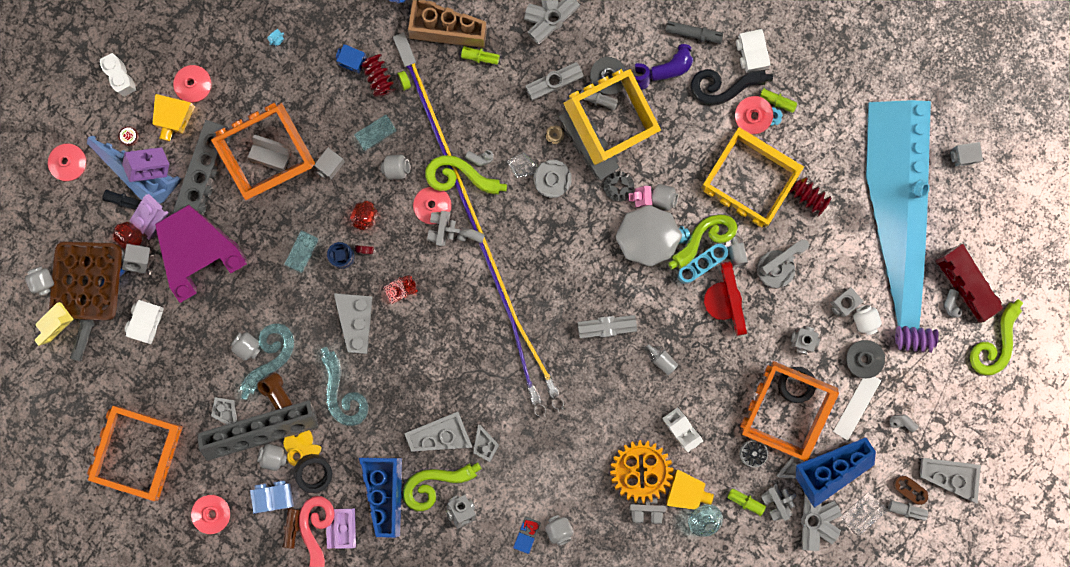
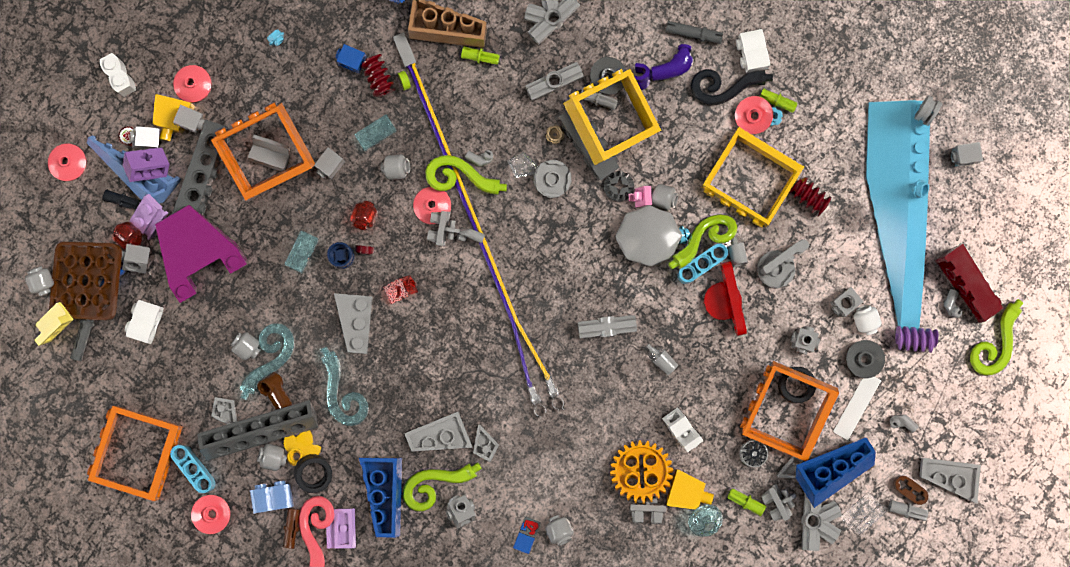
none -> brick [129,126,159,149]
none -> medium azure beam [170,445,216,493]
none -> light grey brick [173,104,205,133]
none -> light grey wheel [914,95,942,126]

